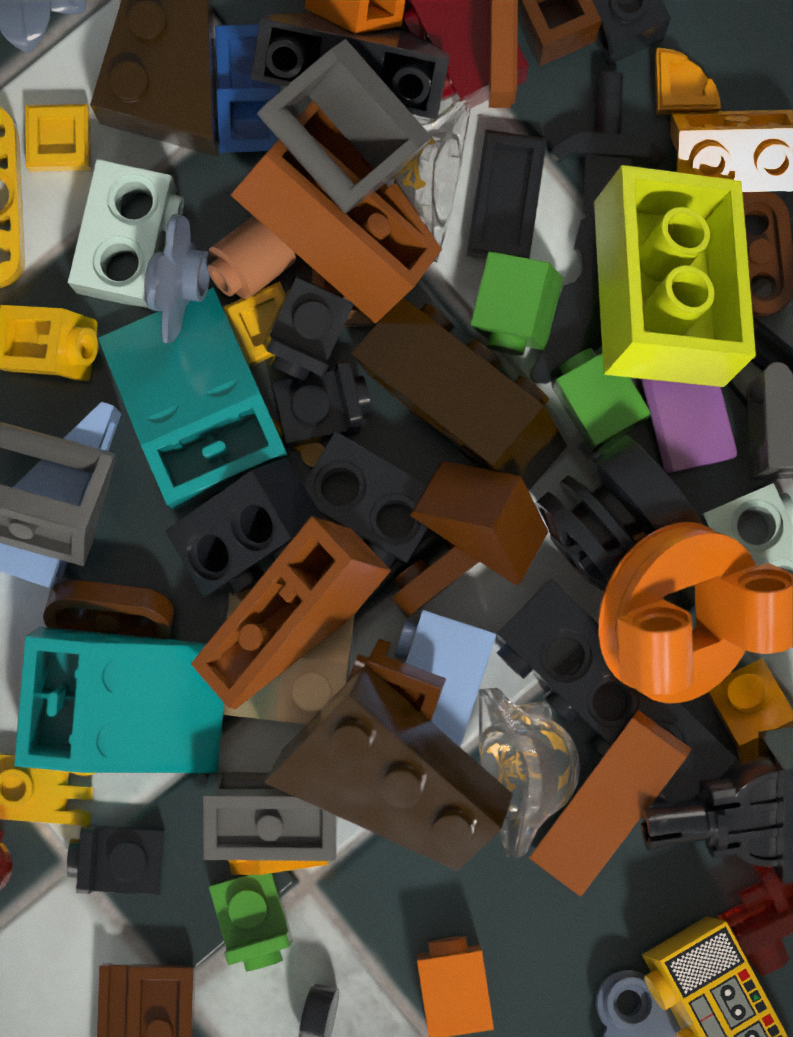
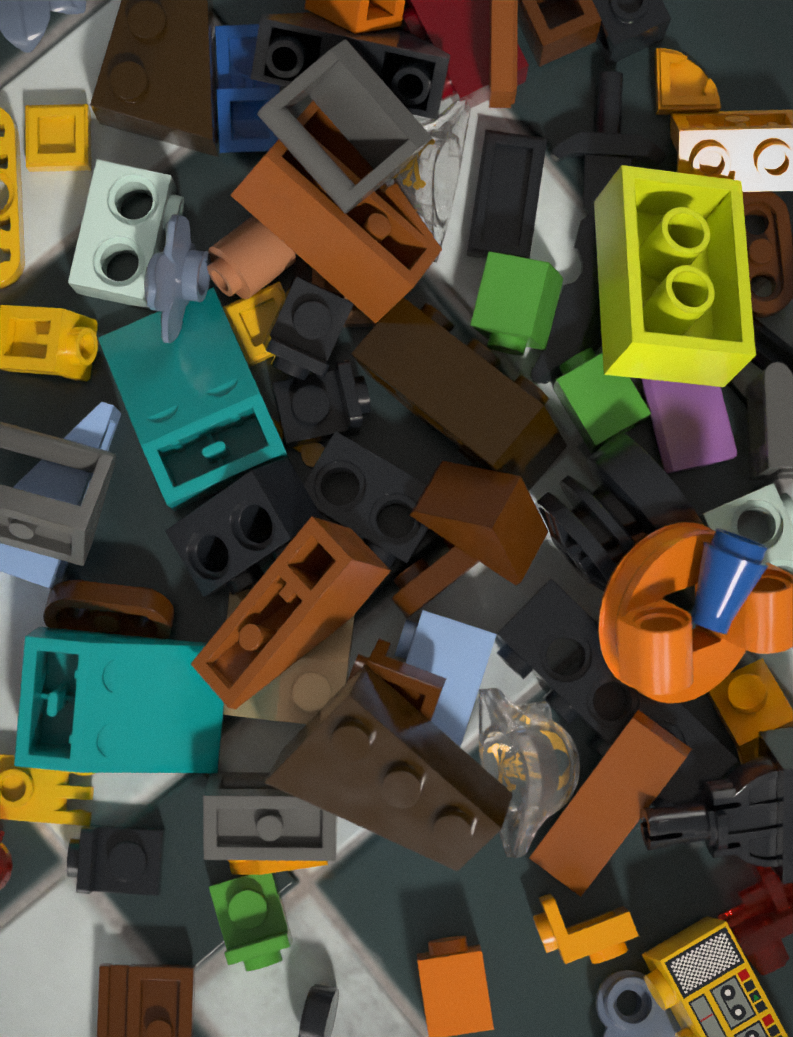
none -> light orange bracket [532,893,639,964]
none -> blue cone [691,528,768,634]

